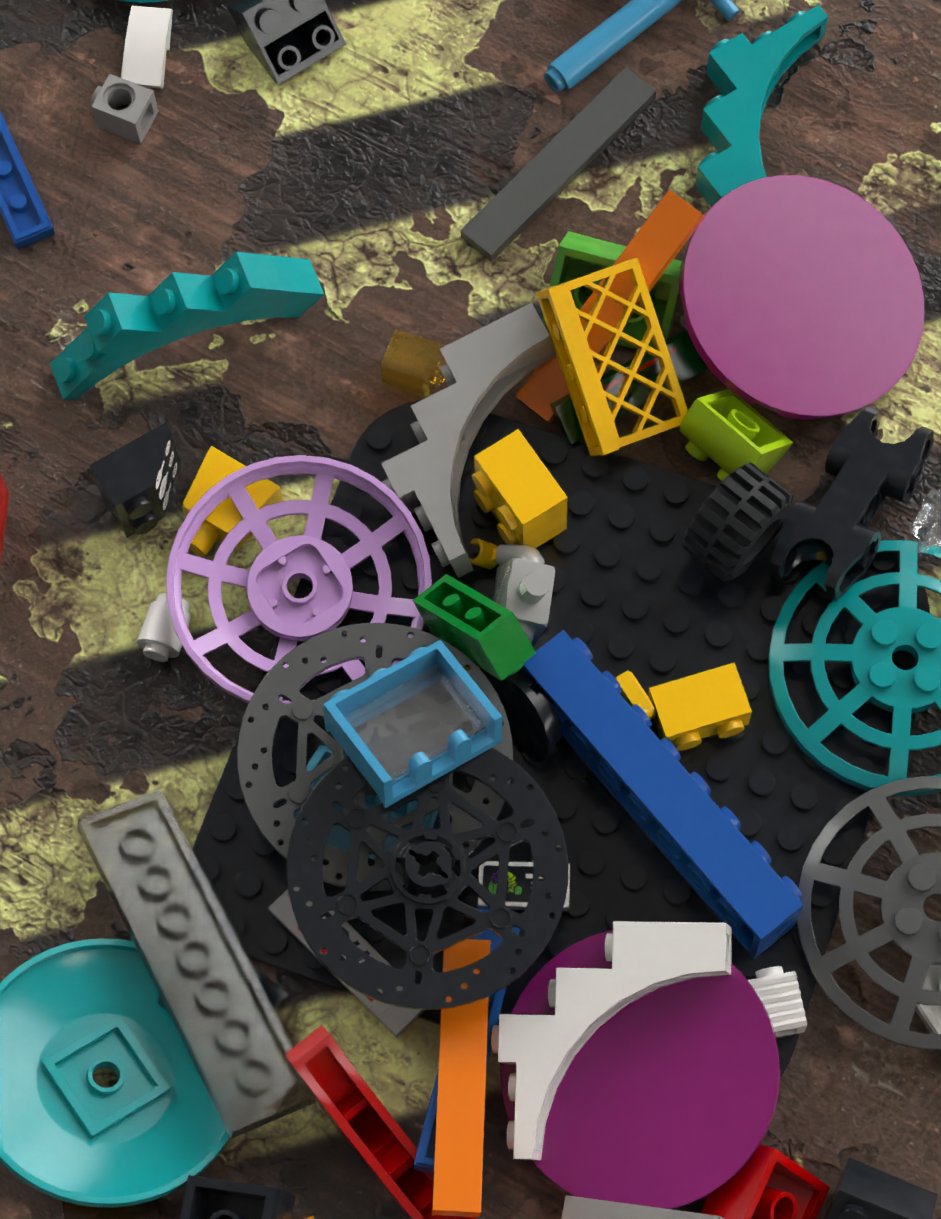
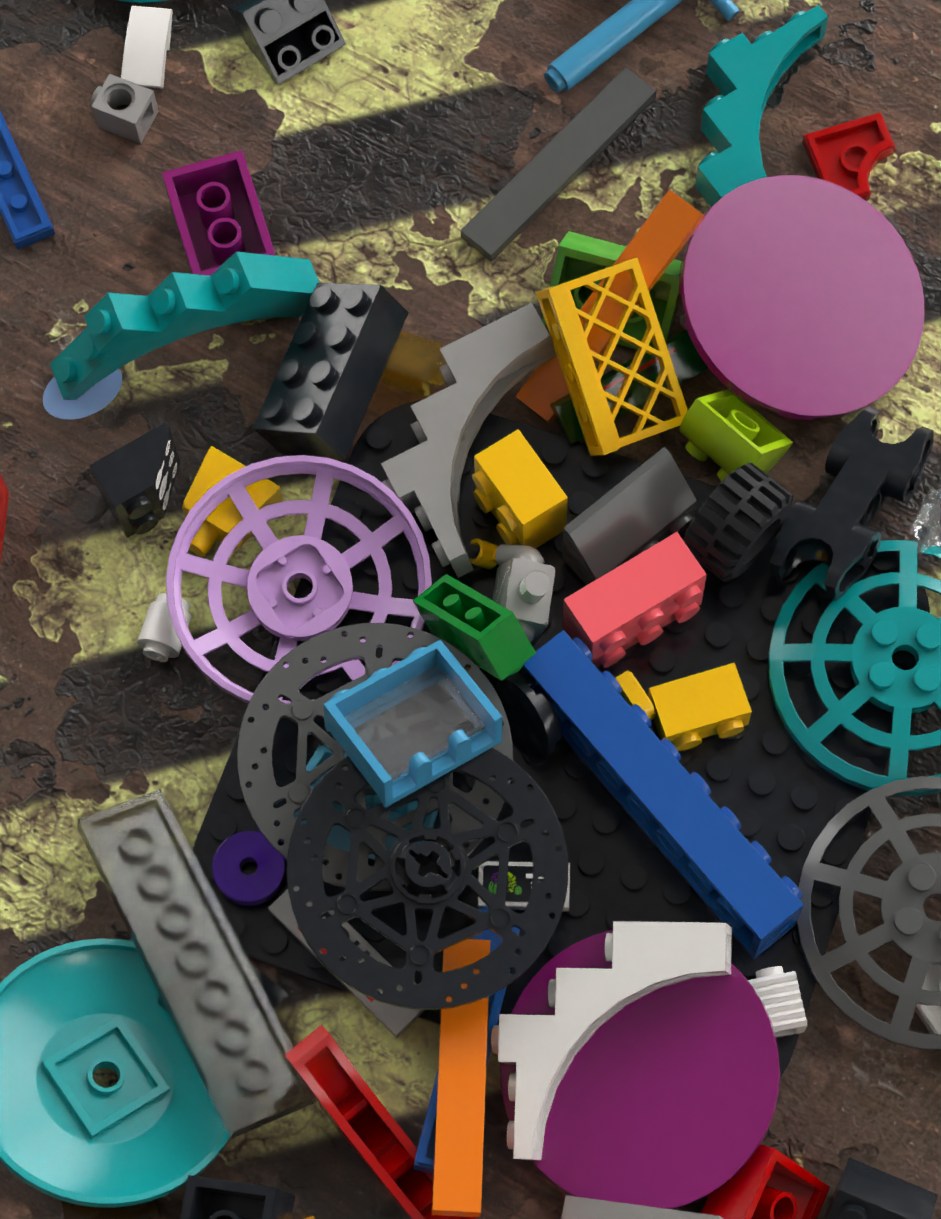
none -> light blue sticker [43,369,122,420]
none -> magenta brick [162,150,276,276]
none -> dark purple piece [212,831,286,906]
none -> black brick [252,283,409,460]
none -> dark grey slope [562,447,697,585]
none -> coral brick [562,532,707,668]
none -> red tile [802,112,895,201]

